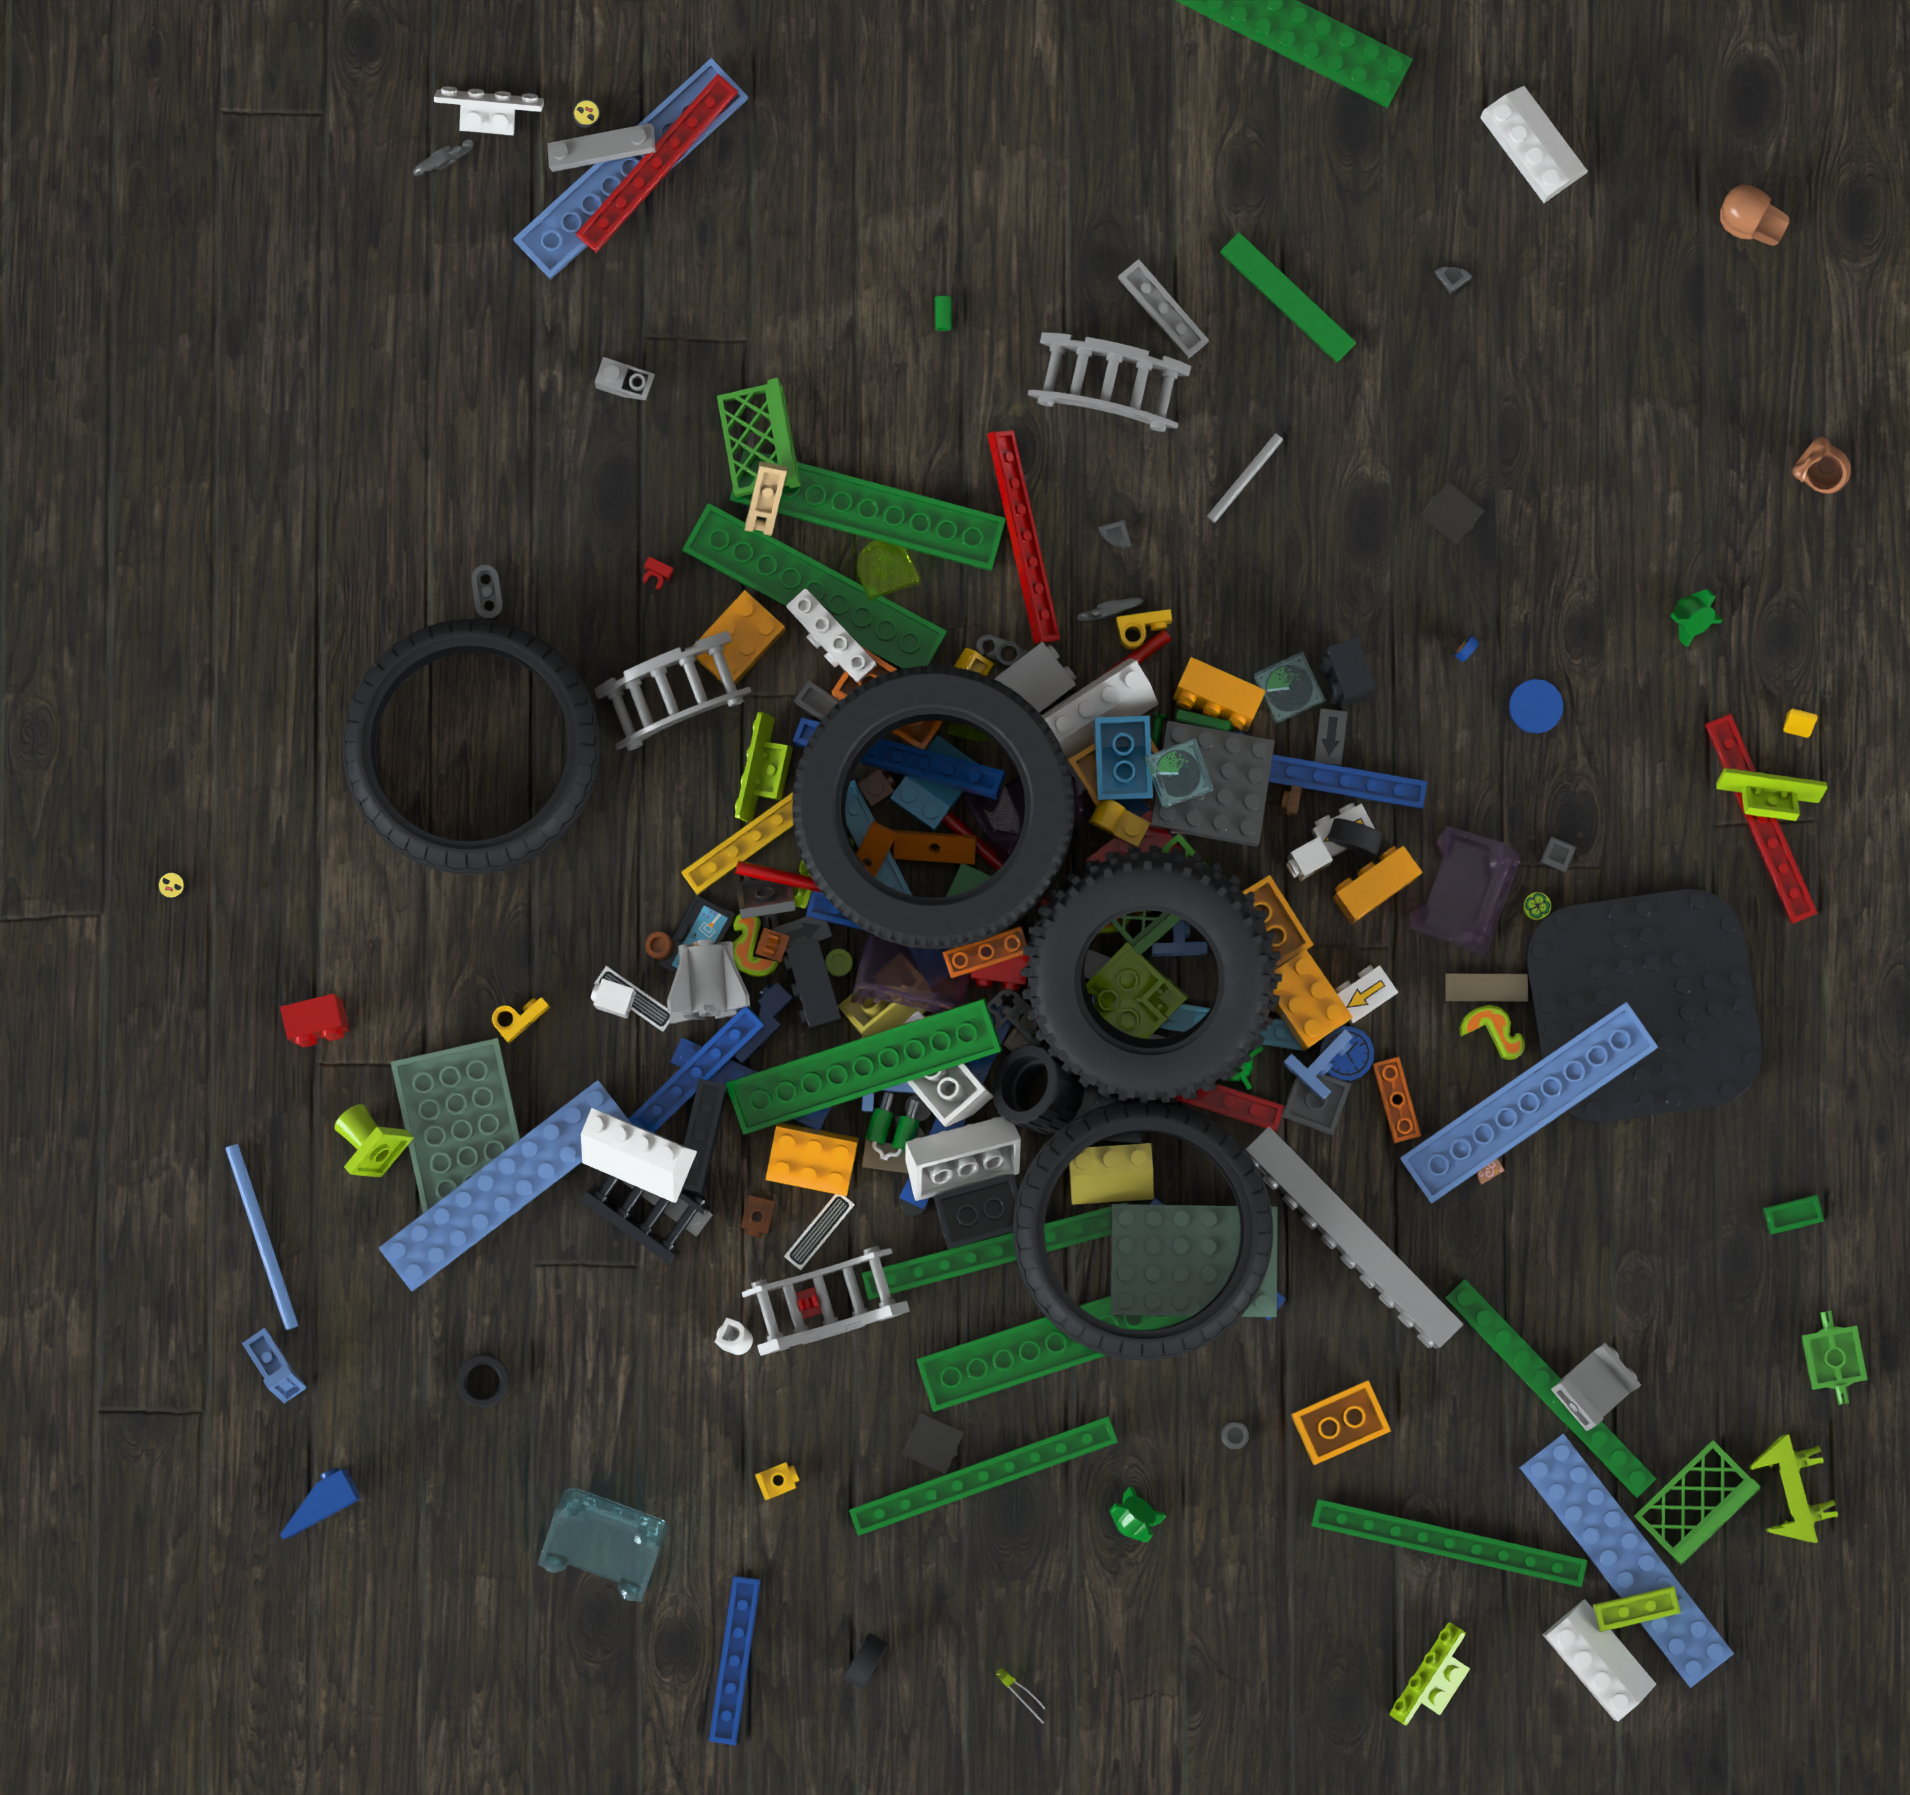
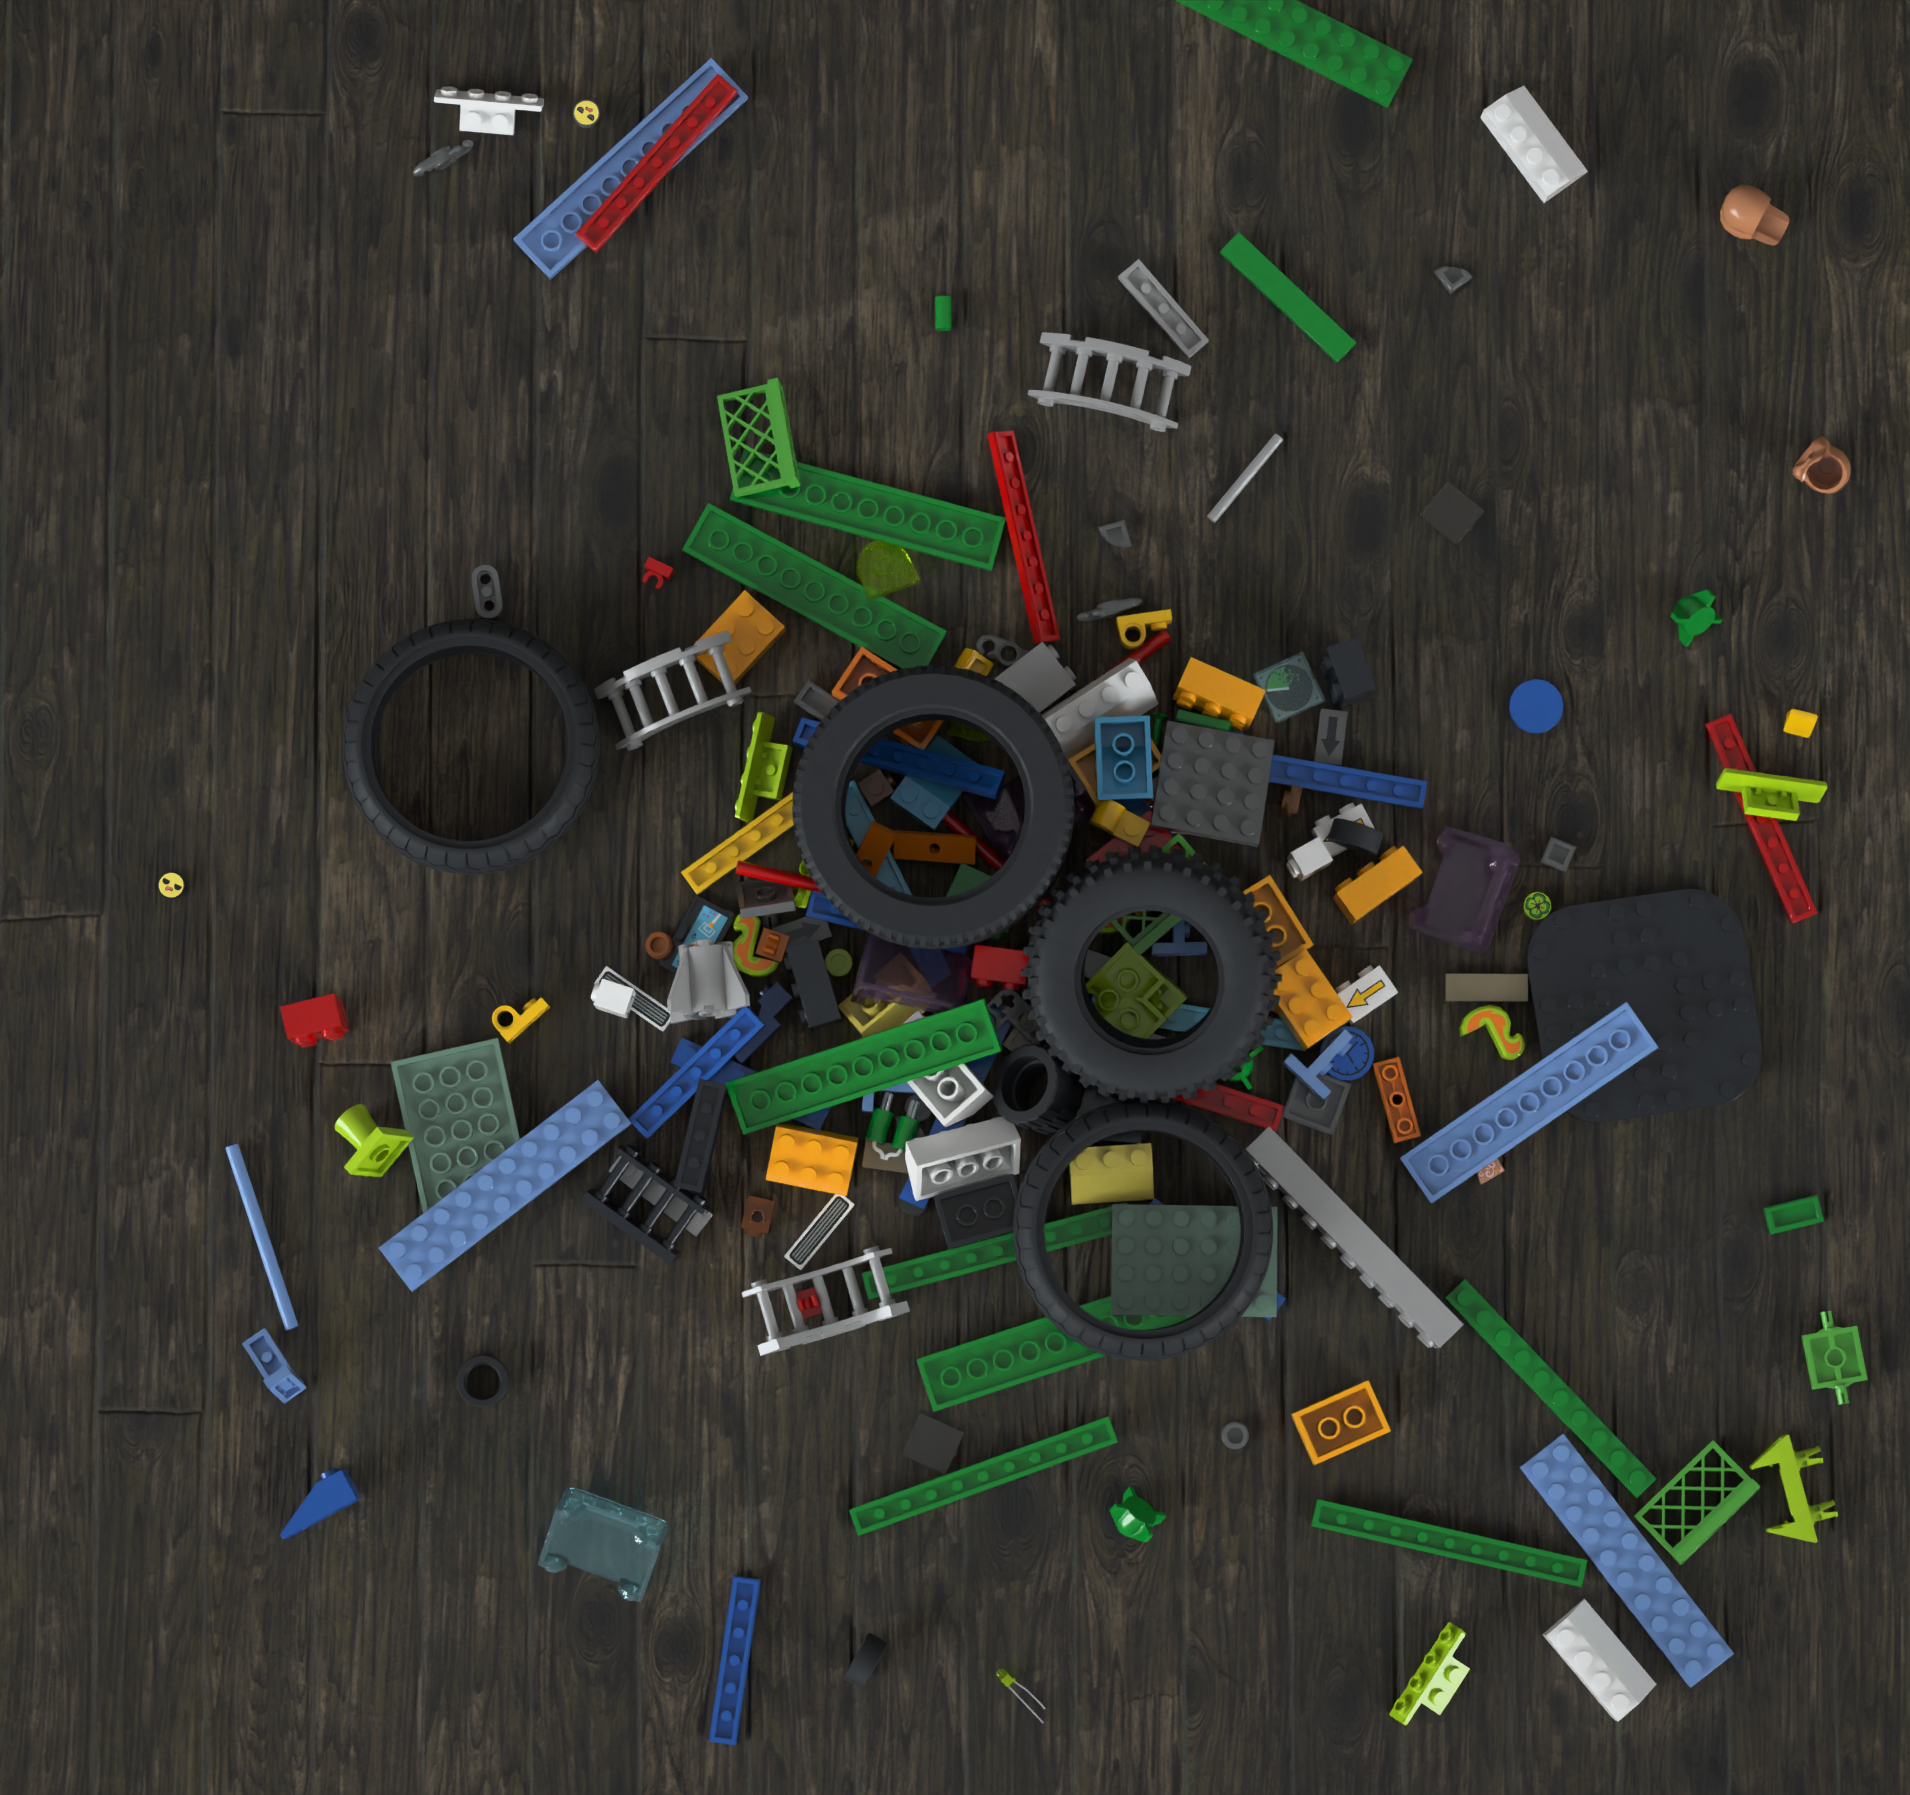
light grey plate [547,123,656,172] -> none
white slope [581,1108,697,1203] -> none
light grey slope [595,357,655,400] -> none
white plate [715,1318,753,1355] -> none
tan plate [744,461,787,536] -> none
yellow brick [755,1462,800,1500] -> none
white bracket [787,589,877,682] -> none
orange tile [943,927,1028,979] -> none
clear light blue tile [1144,738,1214,808] -> none
blue tile [1454,635,1479,662] -> none
light grey panel [1551,1343,1641,1431] -> none
lime tile [1593,1586,1681,1632] -> none

